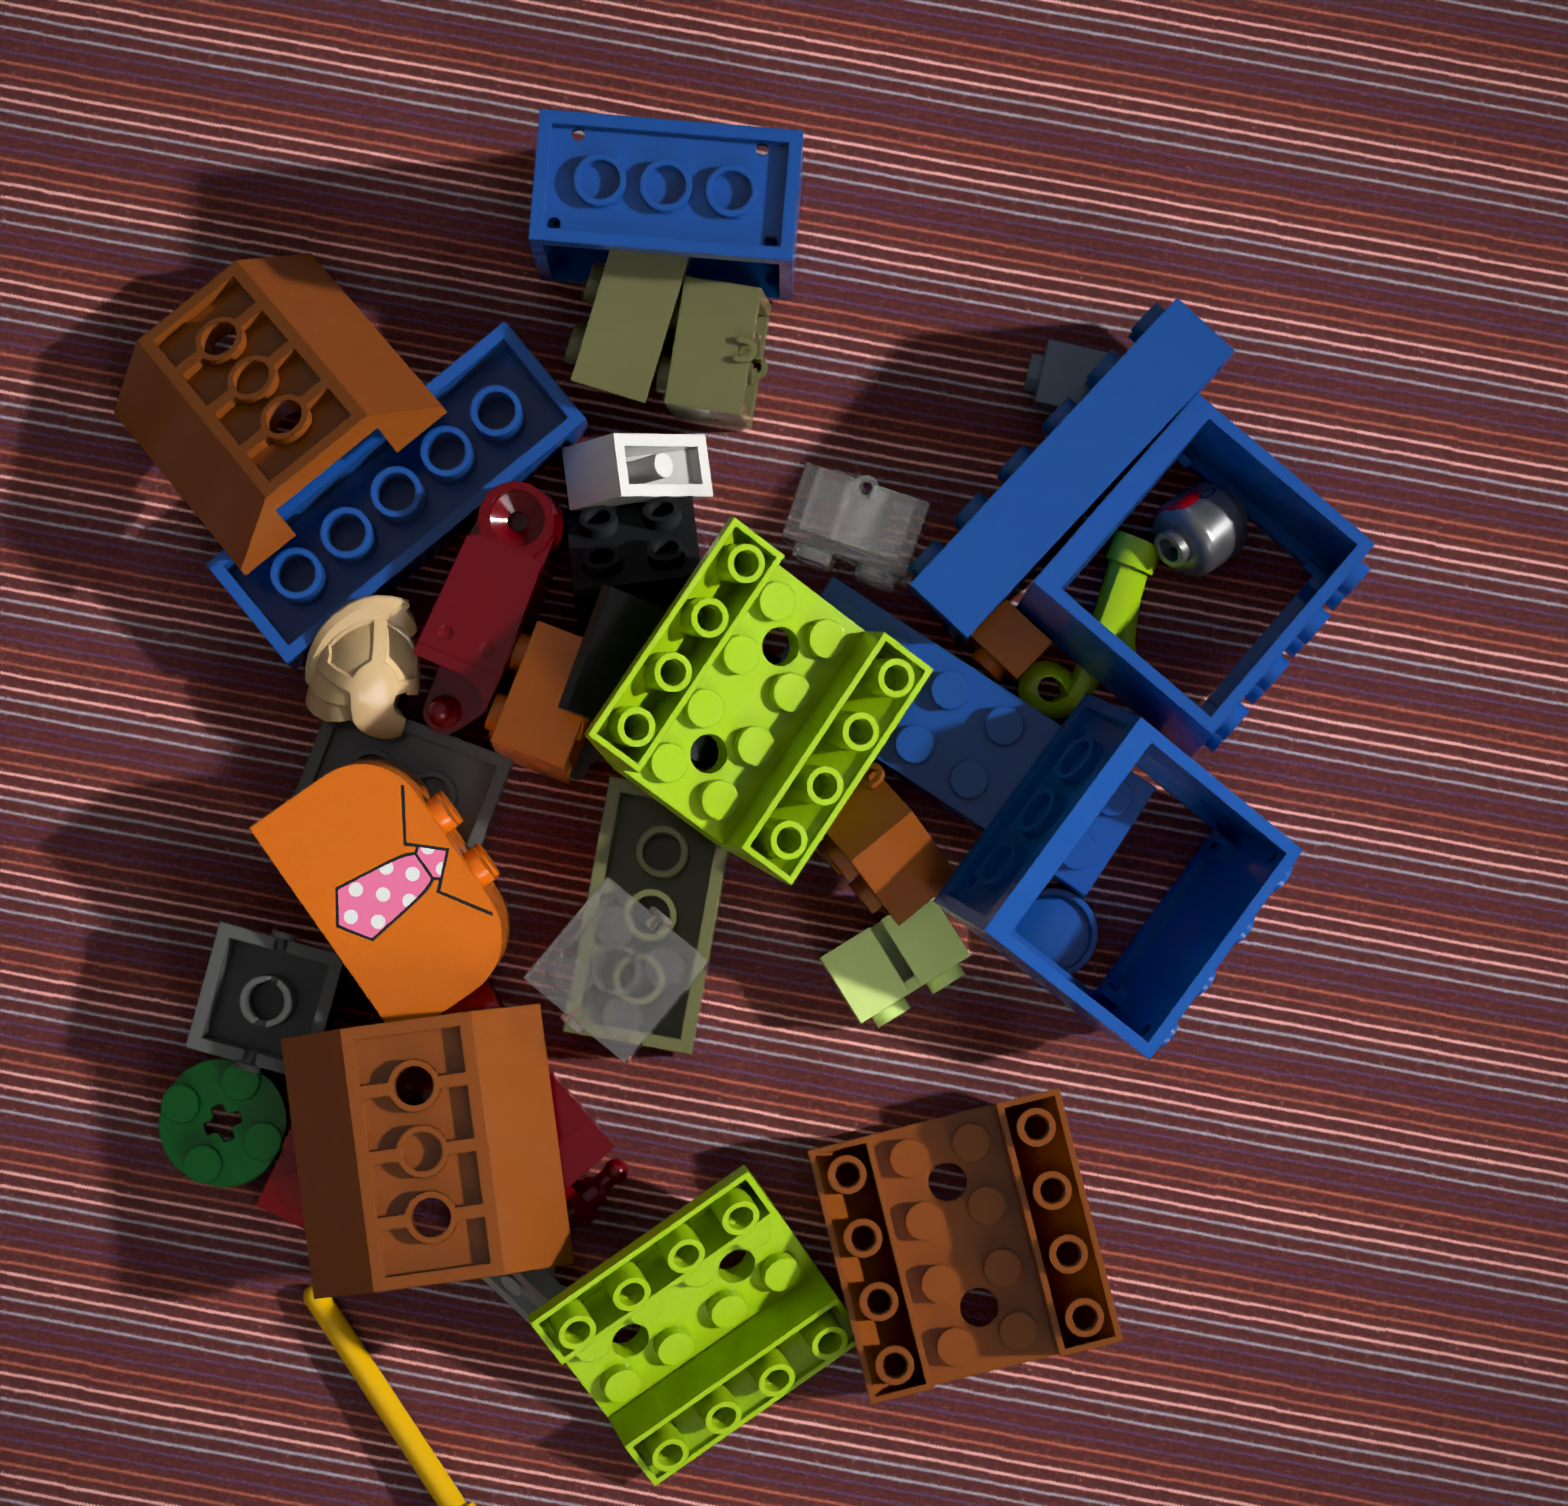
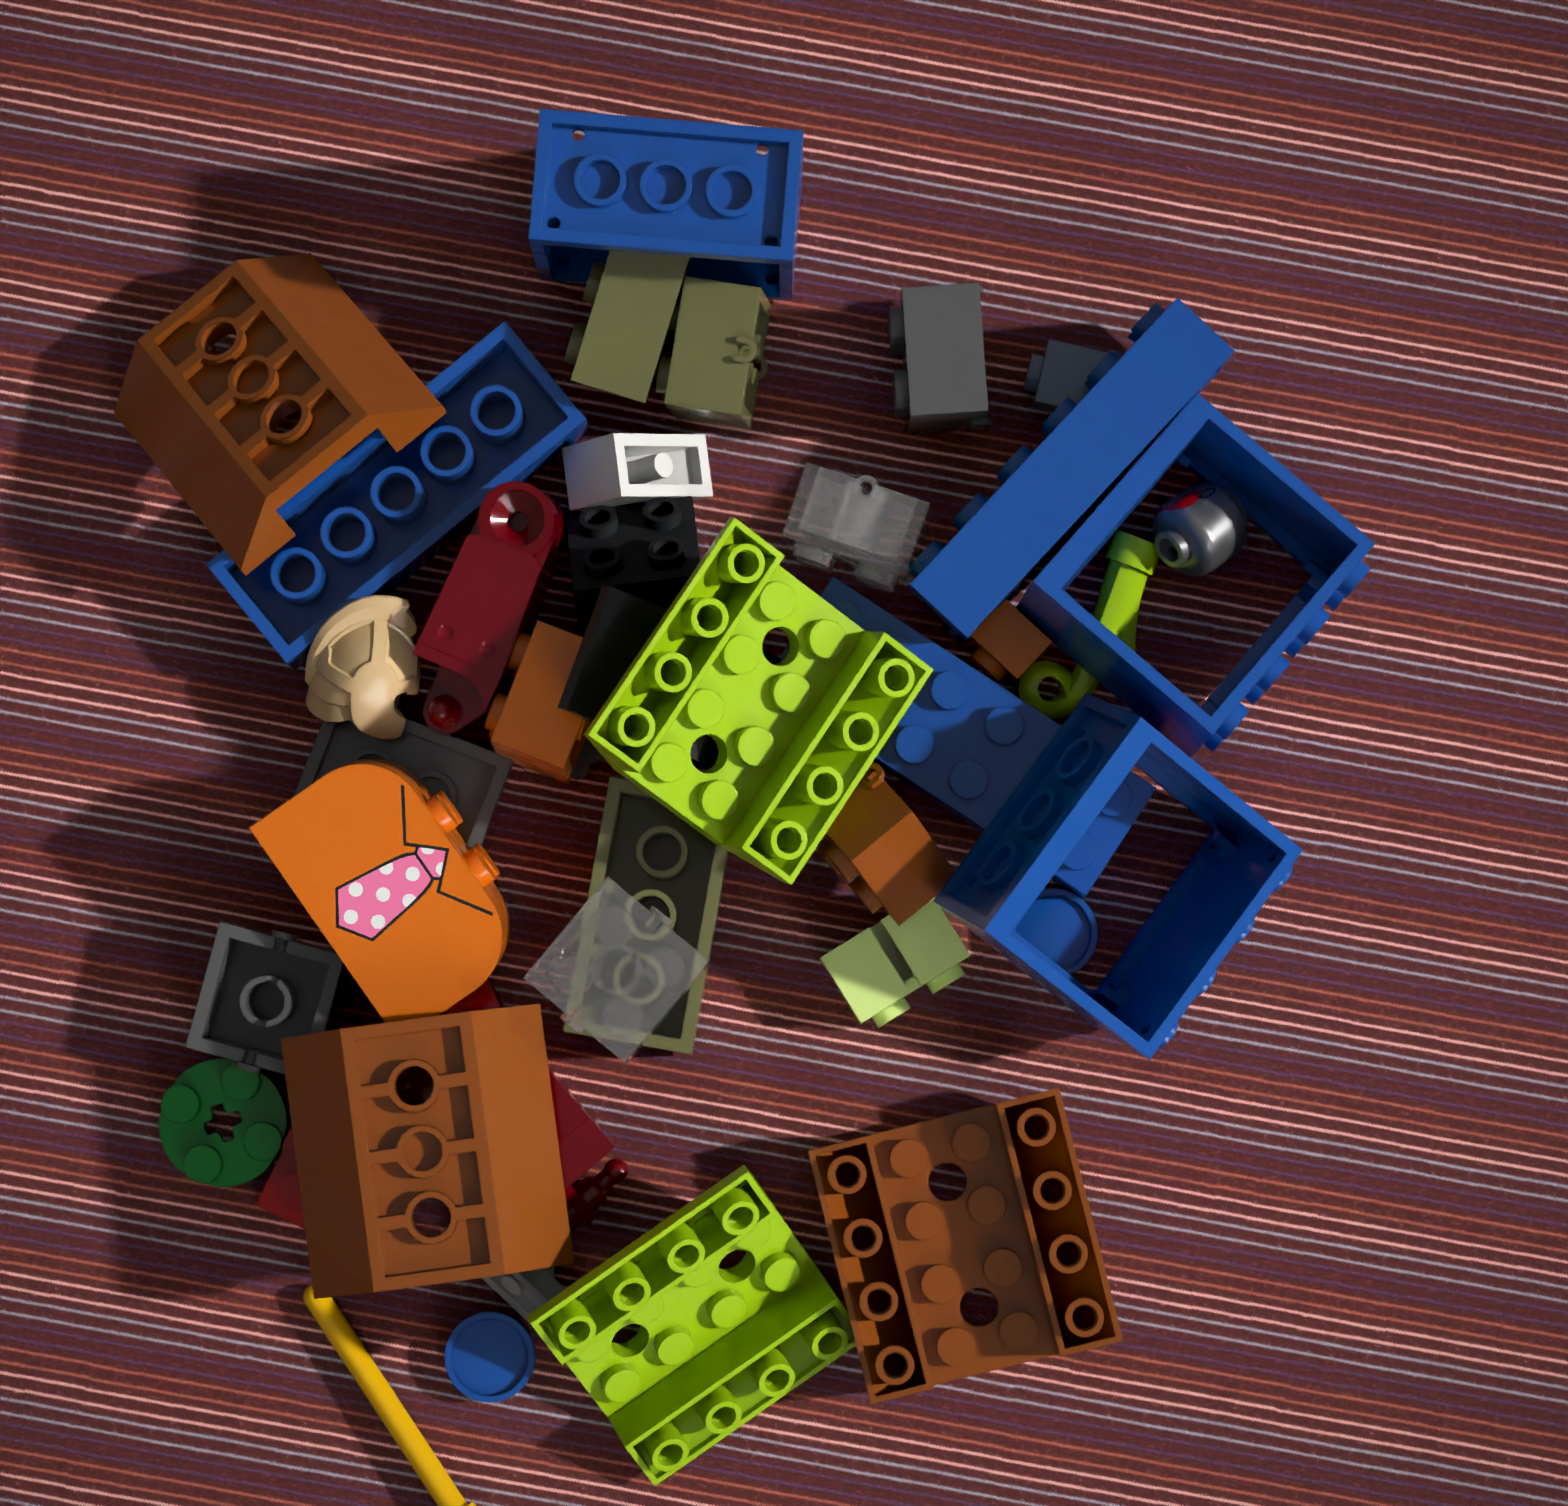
none -> blue piece [445,1311,536,1403]
none -> dark grey brick [888,283,993,434]

